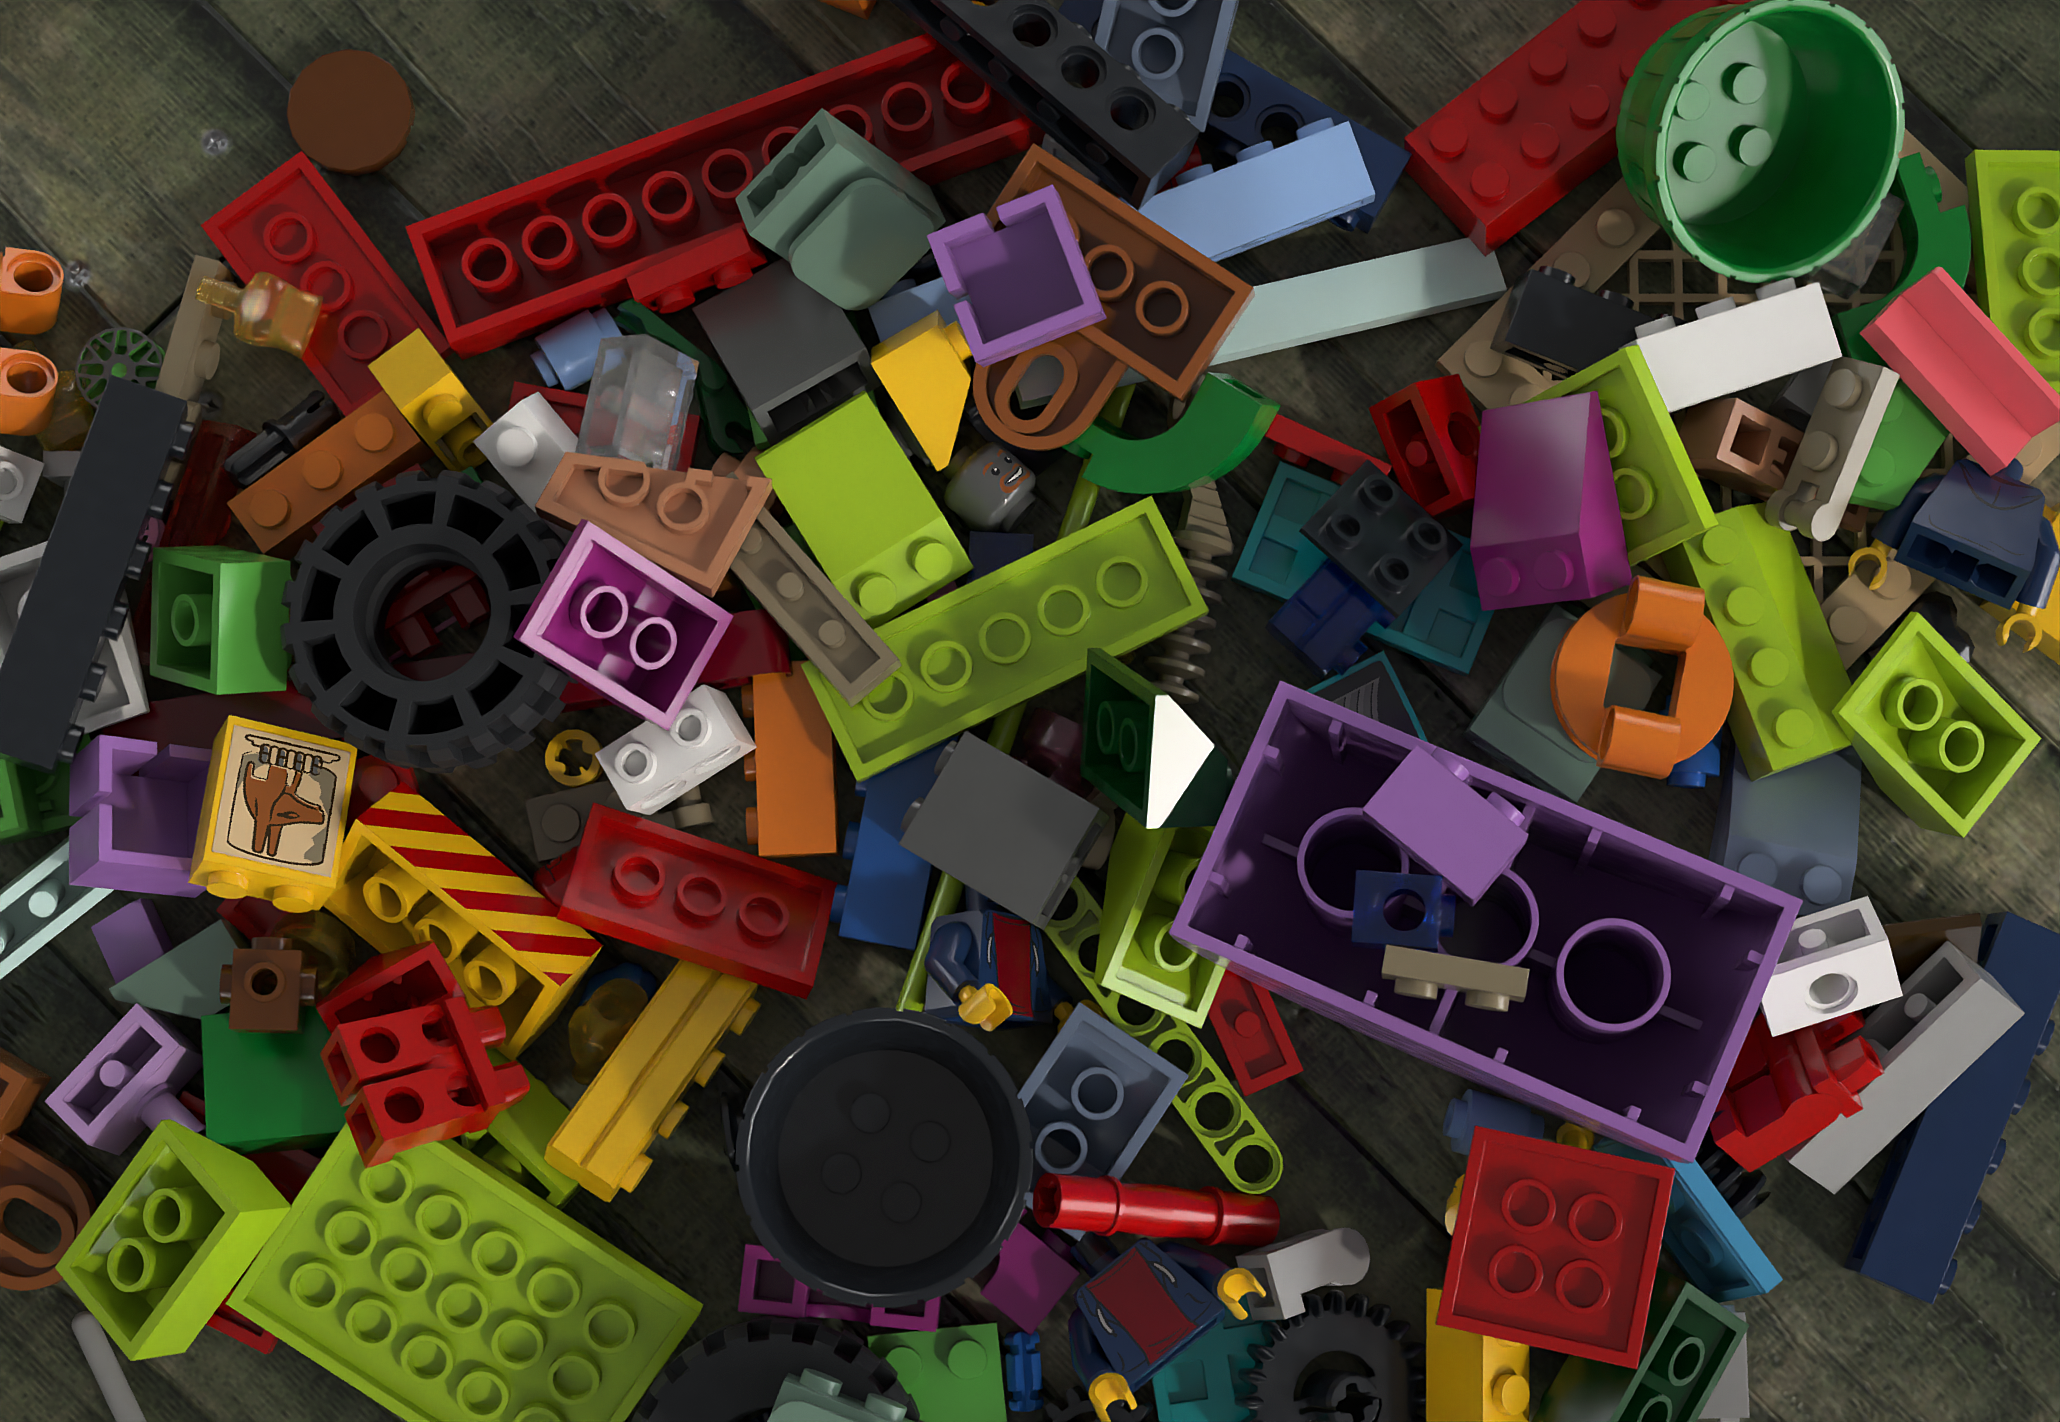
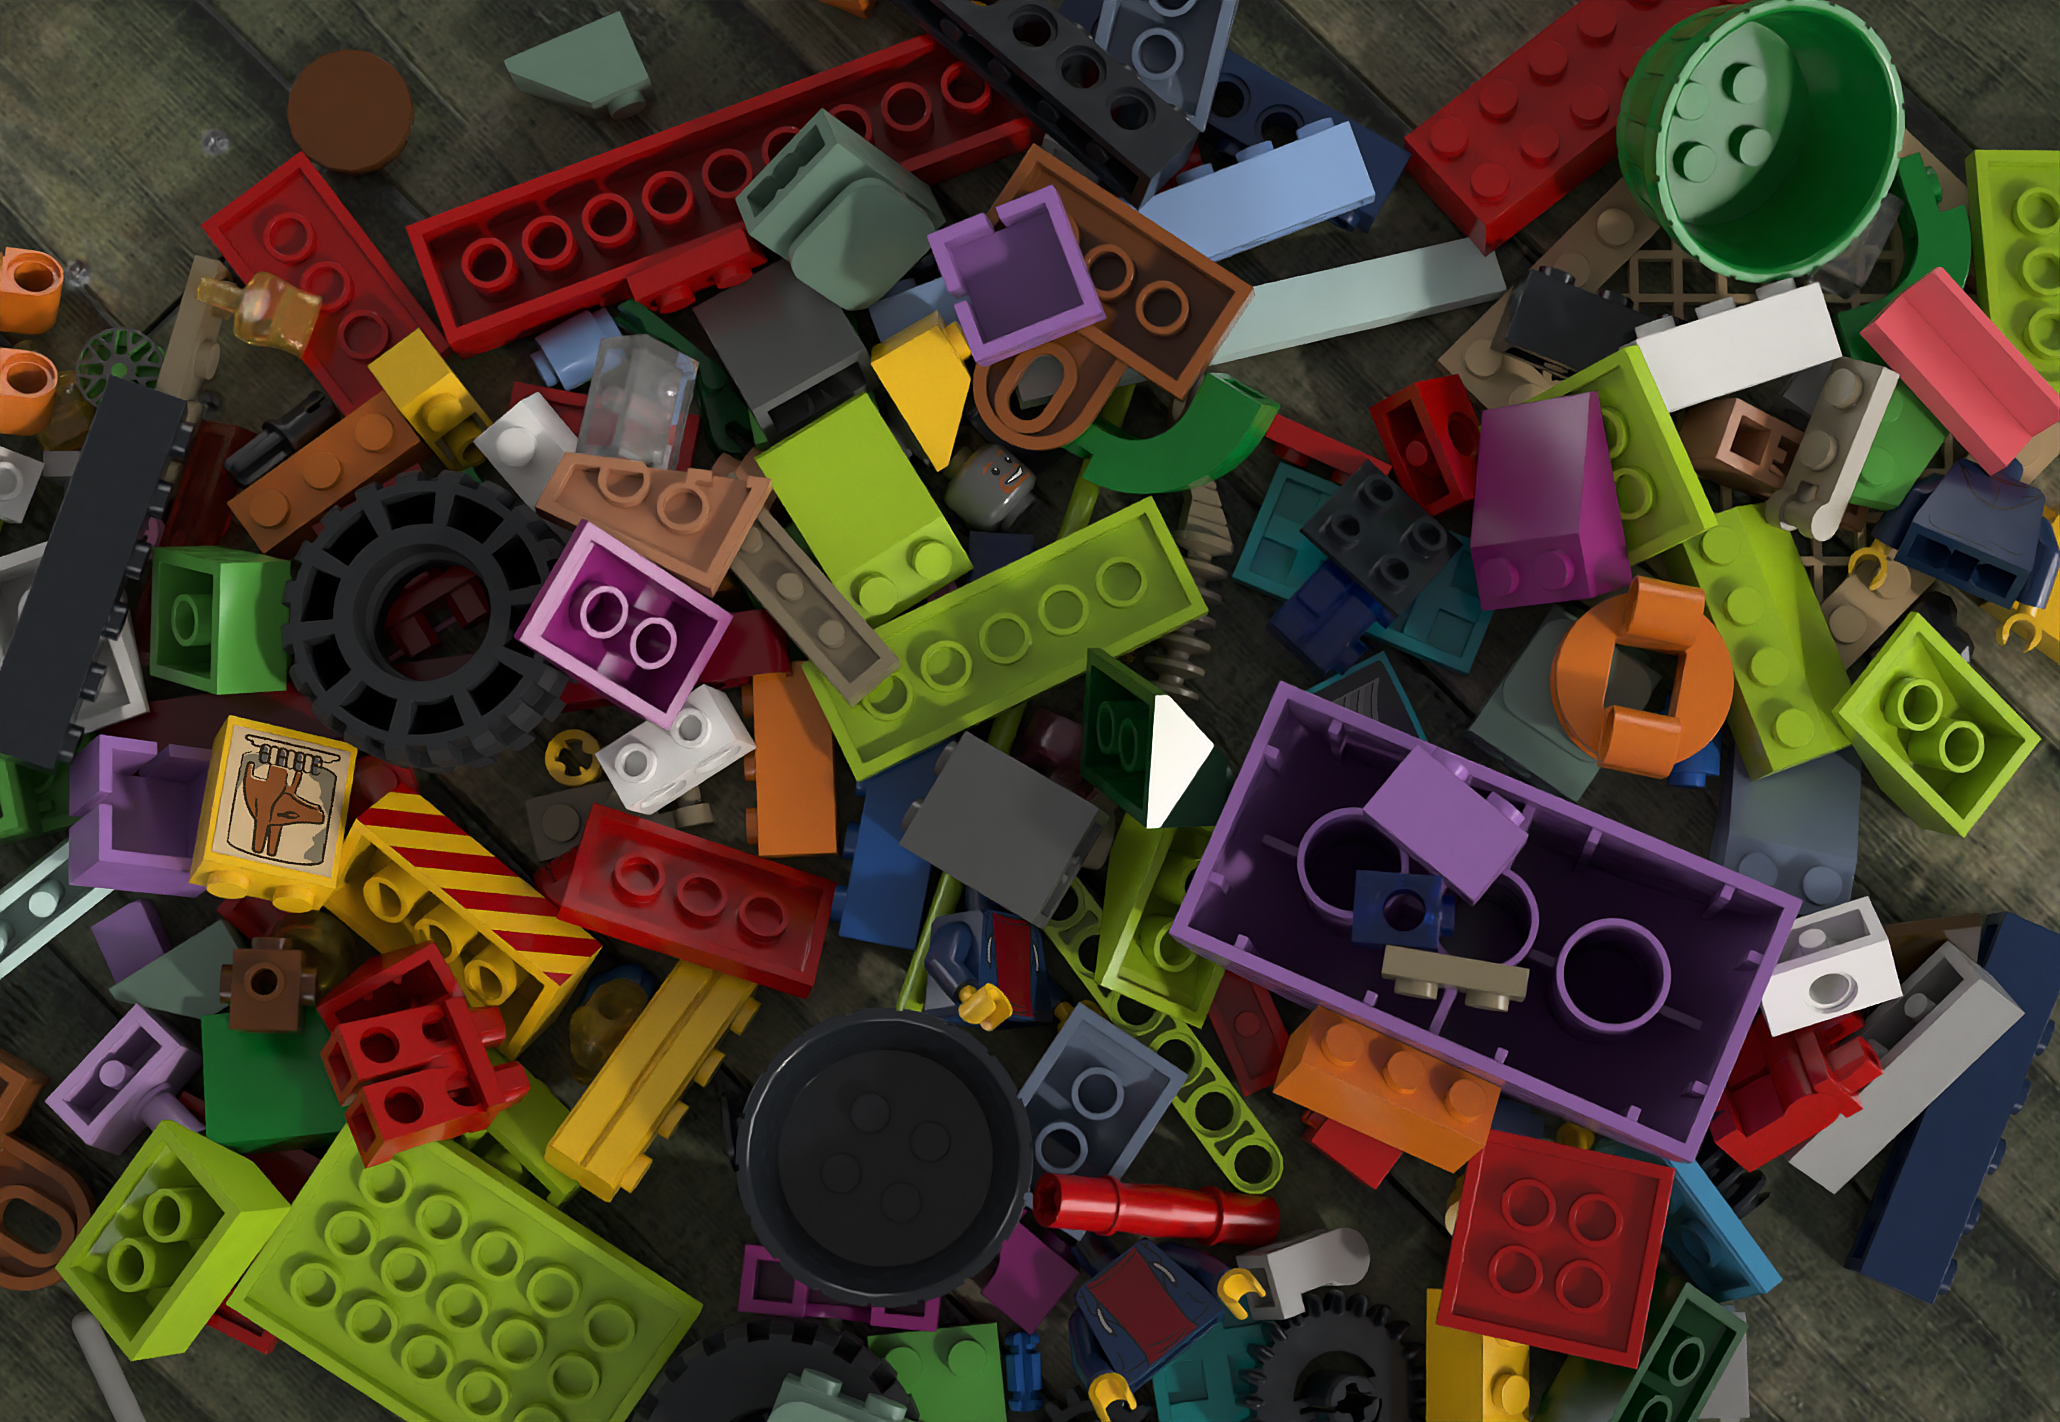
none -> sand green slope [504,11,656,121]
none -> orange brick [1272,1005,1501,1173]
none -> red brick [1300,1108,1404,1190]

